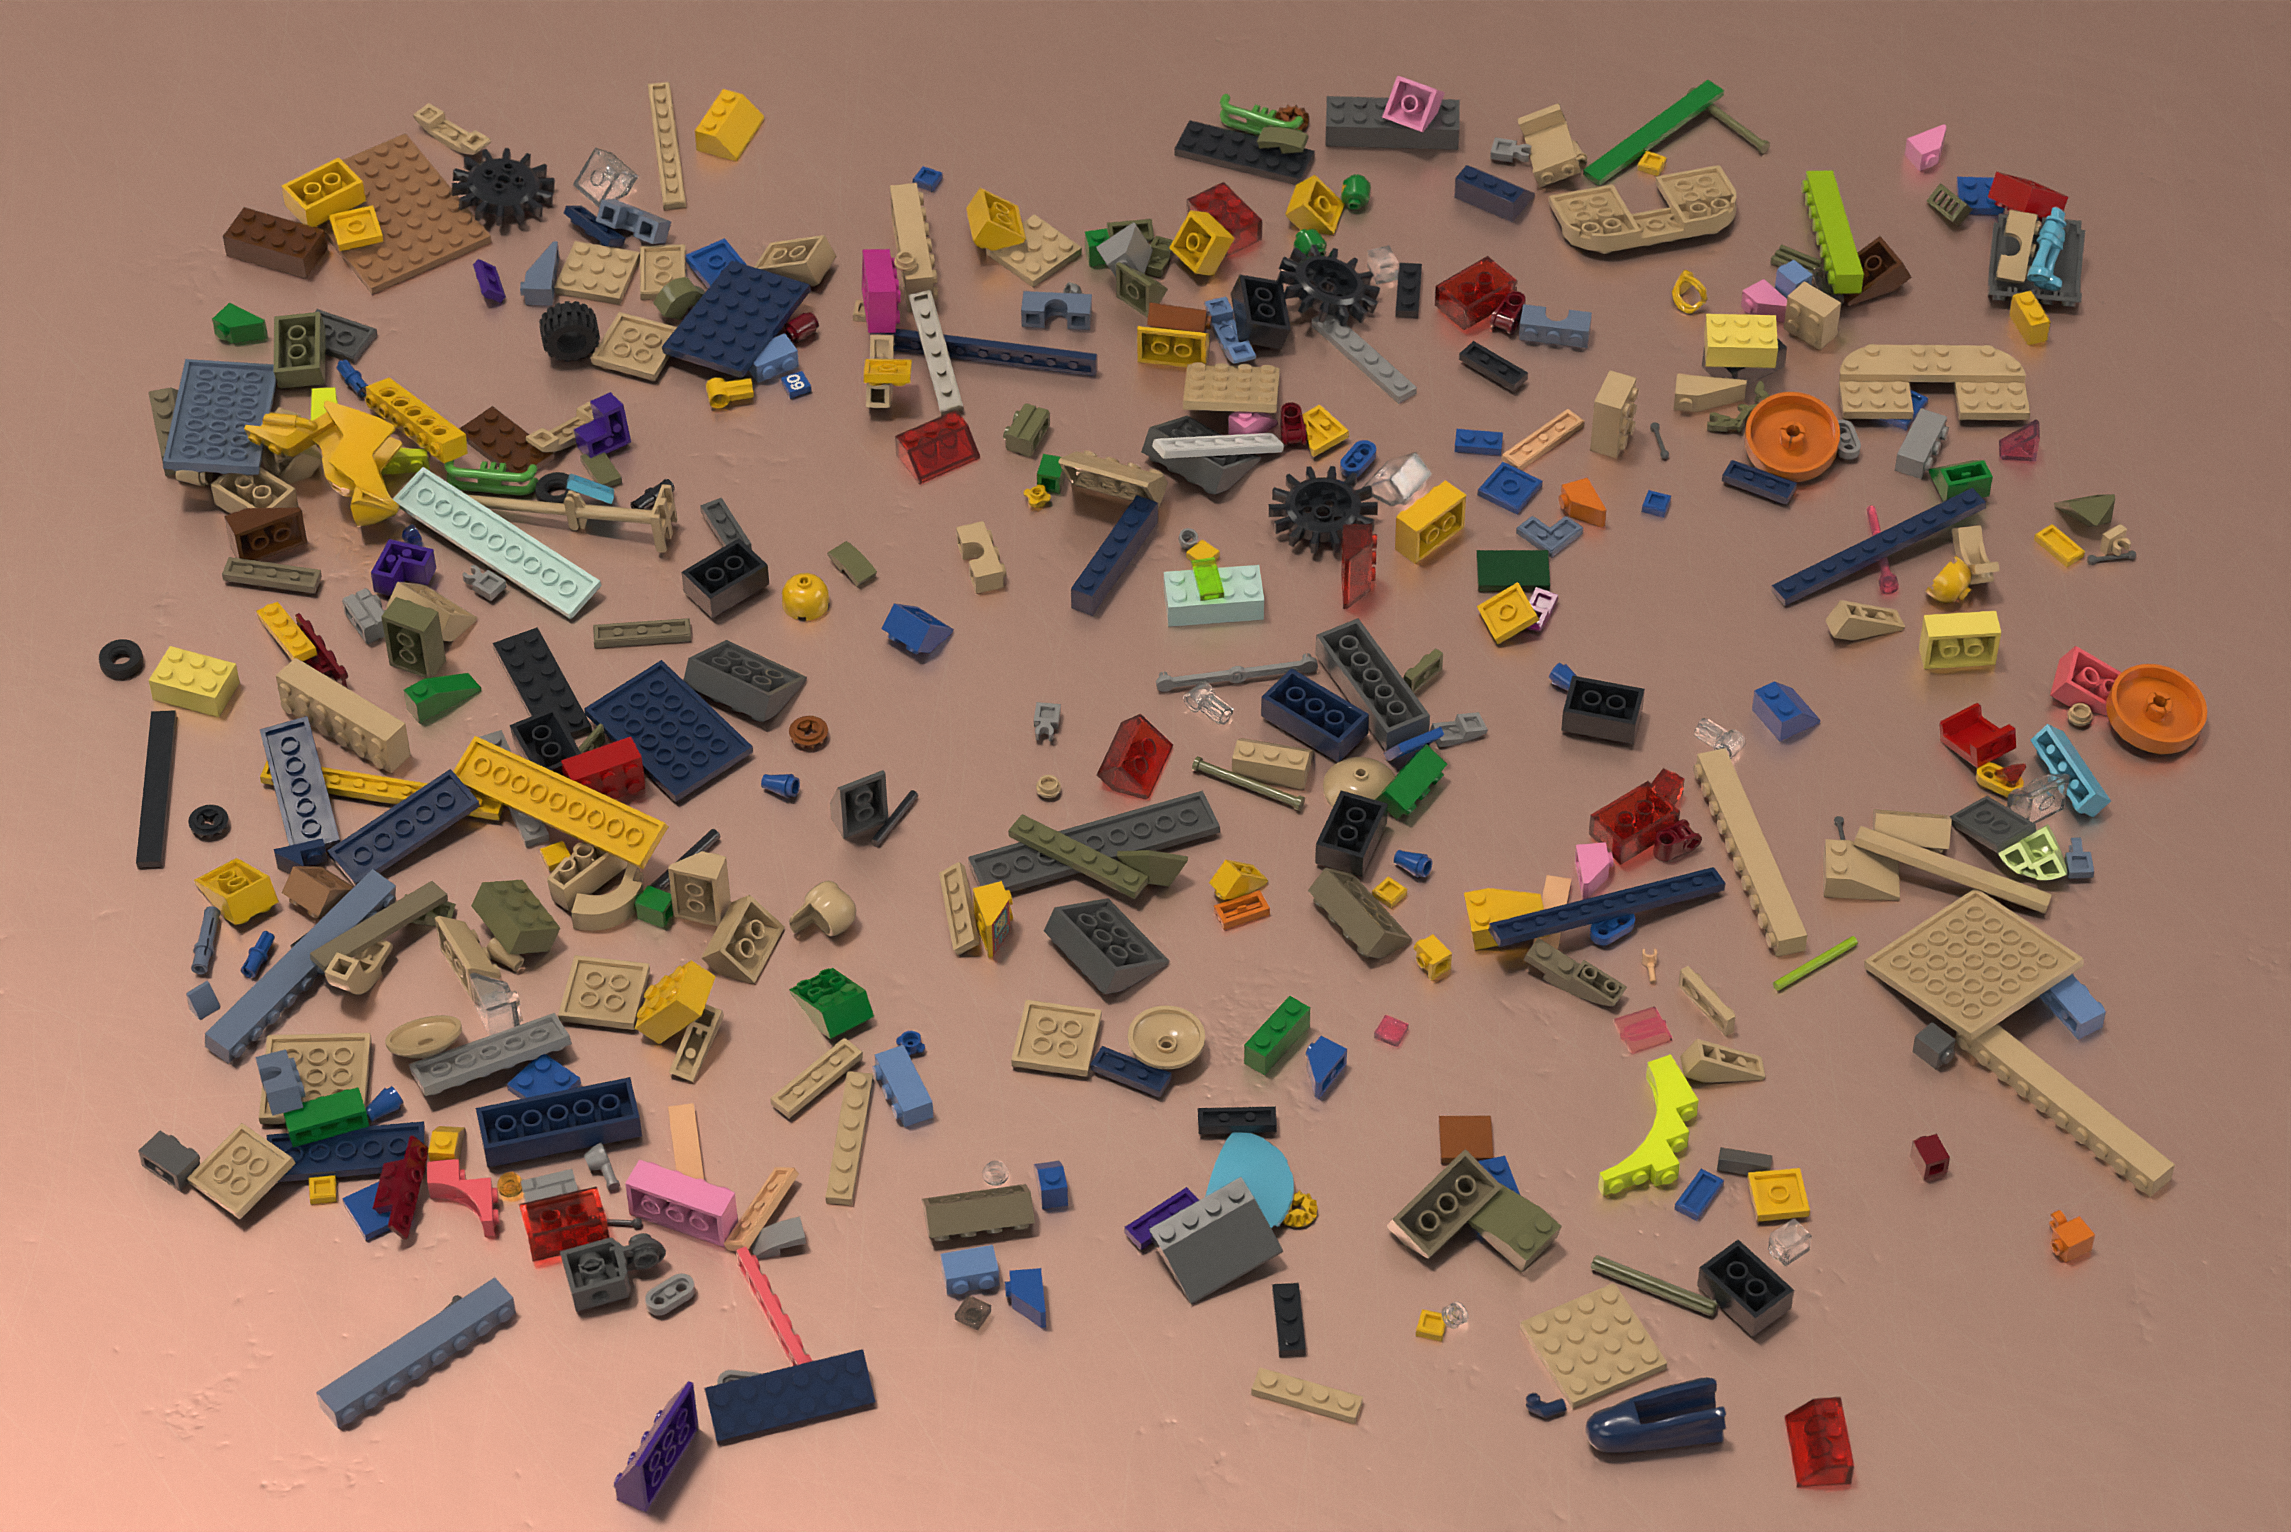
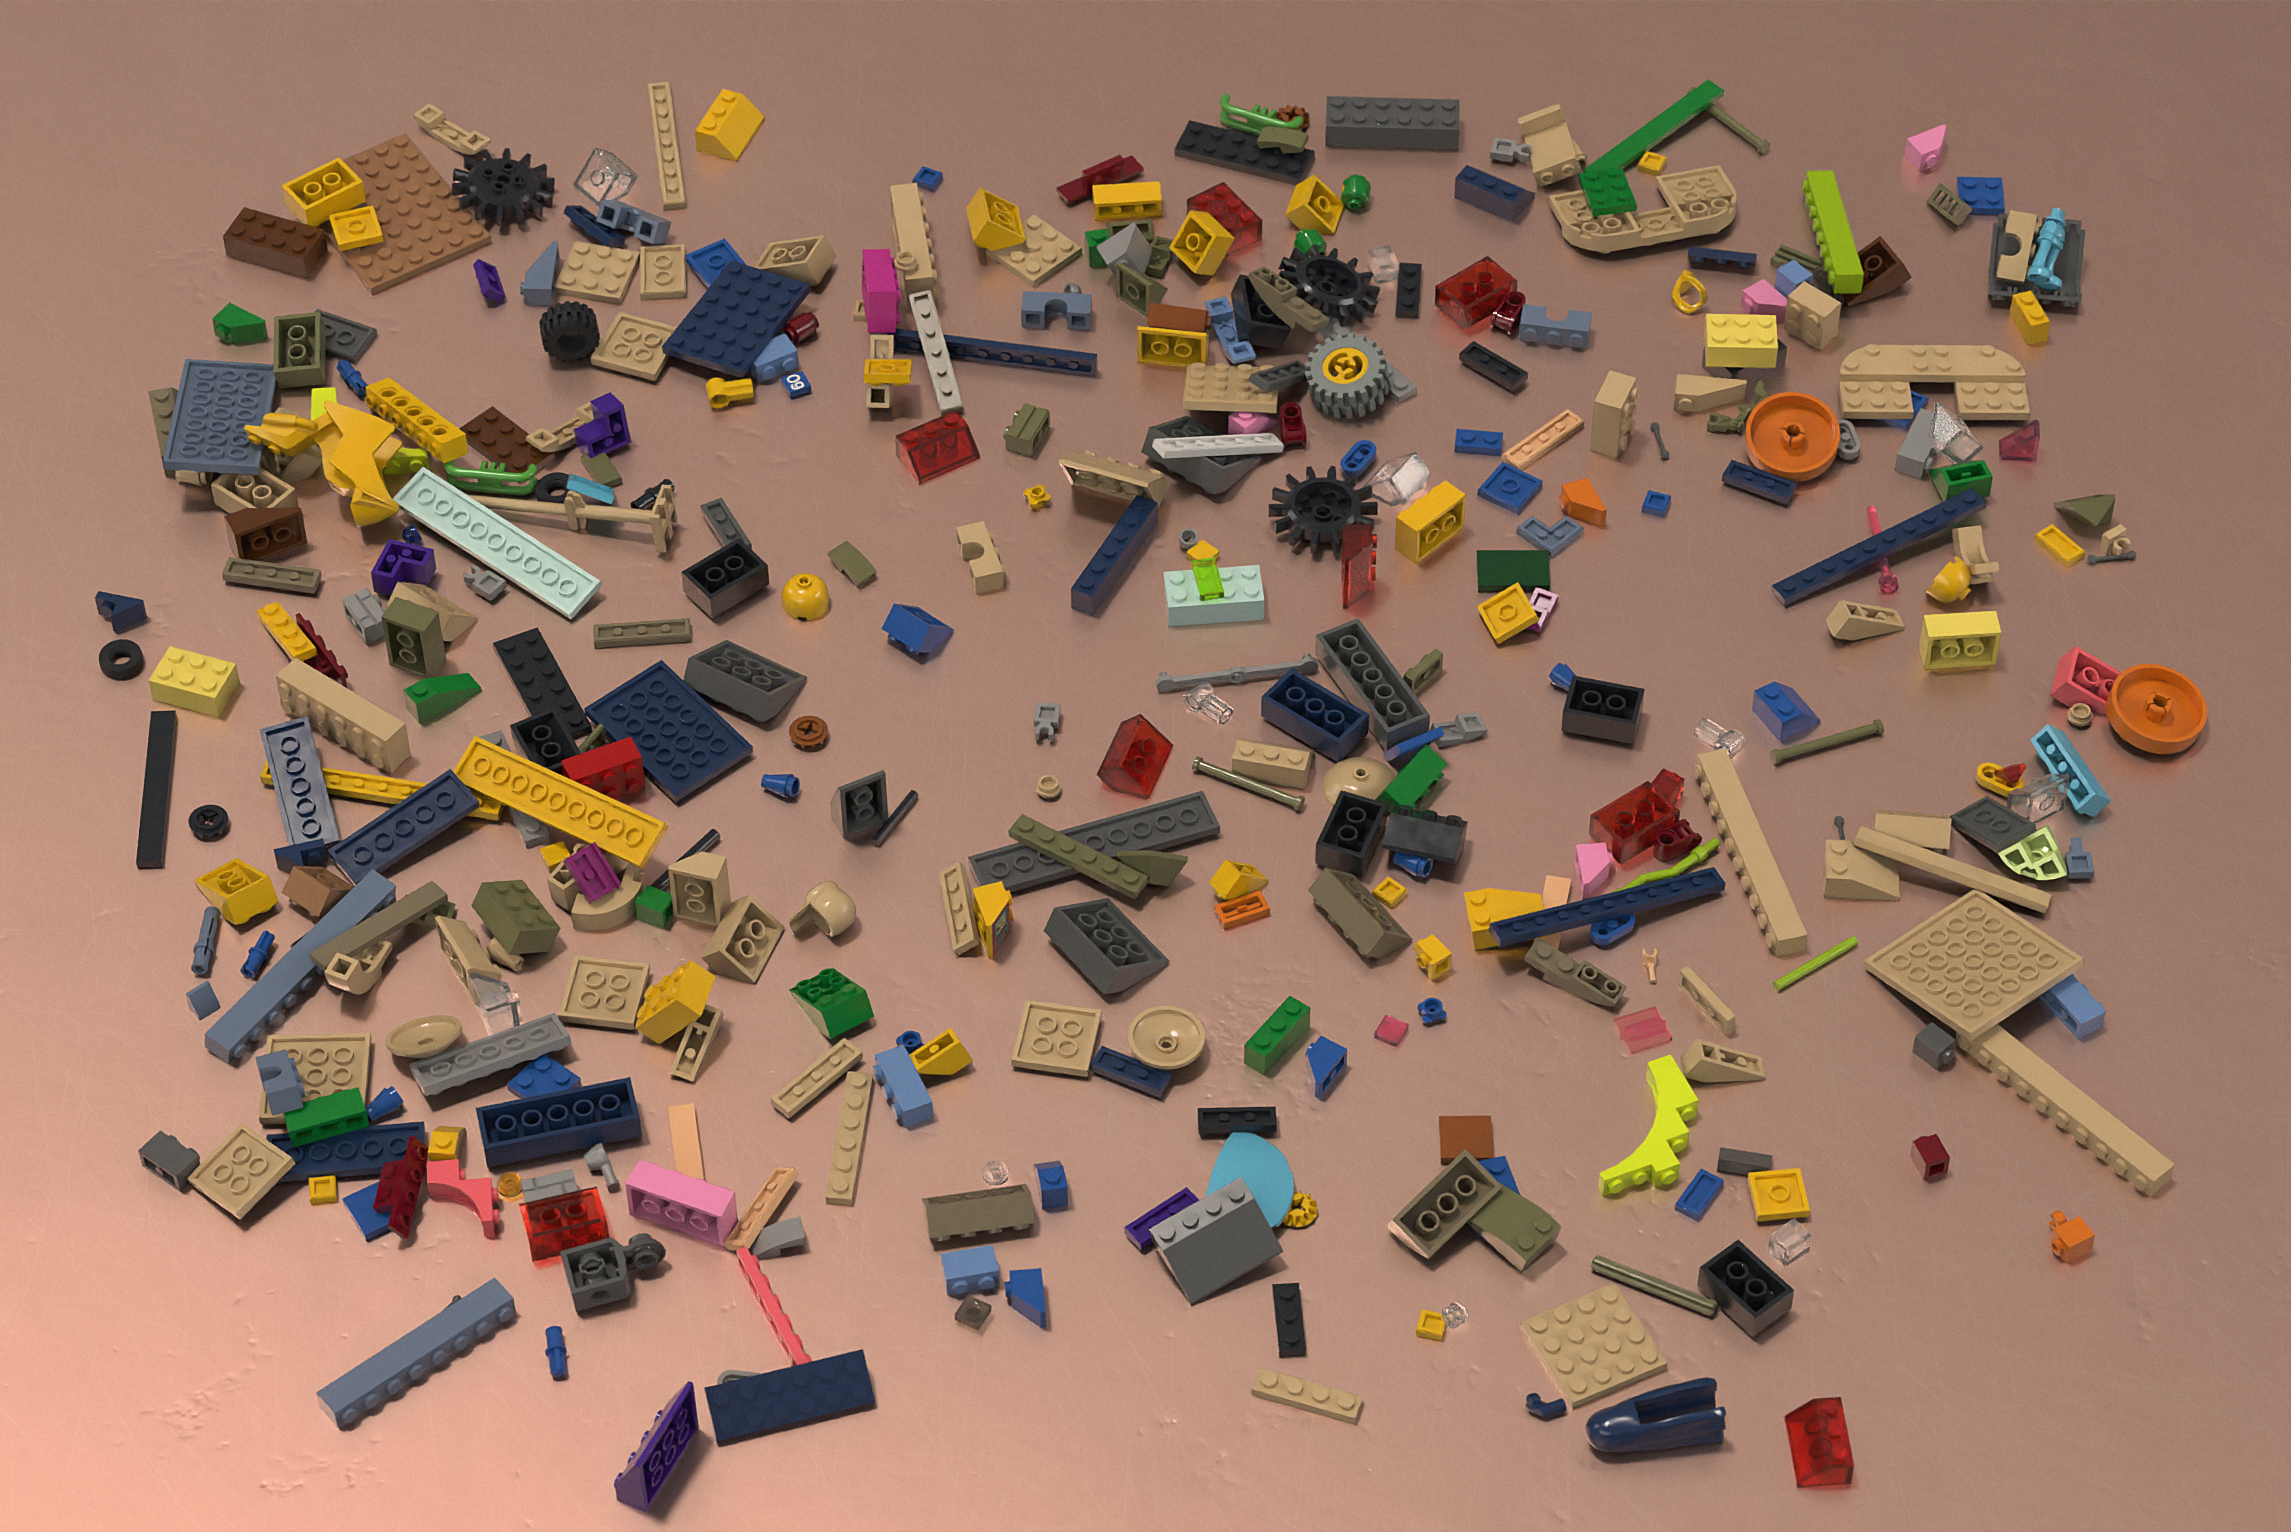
dark grey hinge [587,1215,642,1228] -> none
light grey plate [645,1273,695,1315] -> none
olive brick [653,277,705,320] -> none
green brick [1037,454,1066,494] -> none
yellow wing [1302,404,1349,457] -> none
bright pink slope [1382,75,1445,132] -> none
red panel [1939,703,2017,768] -> none
red brick [1988,171,2068,222] -> none
none -> dark blue slope [95,591,147,631]
none -> blue axle [545,1326,567,1378]
none -> magenta plate [563,842,622,904]
none -> yellow slope [909,1027,973,1075]
none -> dark red bracket [1056,155,1144,204]
none -> yellow brick [1093,181,1162,220]
none -> dark tan slope [1248,266,1329,333]
none -> dark grey tile [1248,360,1307,393]
none -> light grey wheel [1305,333,1390,419]
none -> black slope [1381,805,1468,864]
none -> blue plate [1417,998,1447,1023]
none -> green plate [1578,168,1637,217]
none -> lime bar [1611,838,1721,893]
none -> dark blue plate [1688,246,1757,267]
none -> olive bar [1770,719,1884,764]
none -> clear slope [1929,402,1984,464]

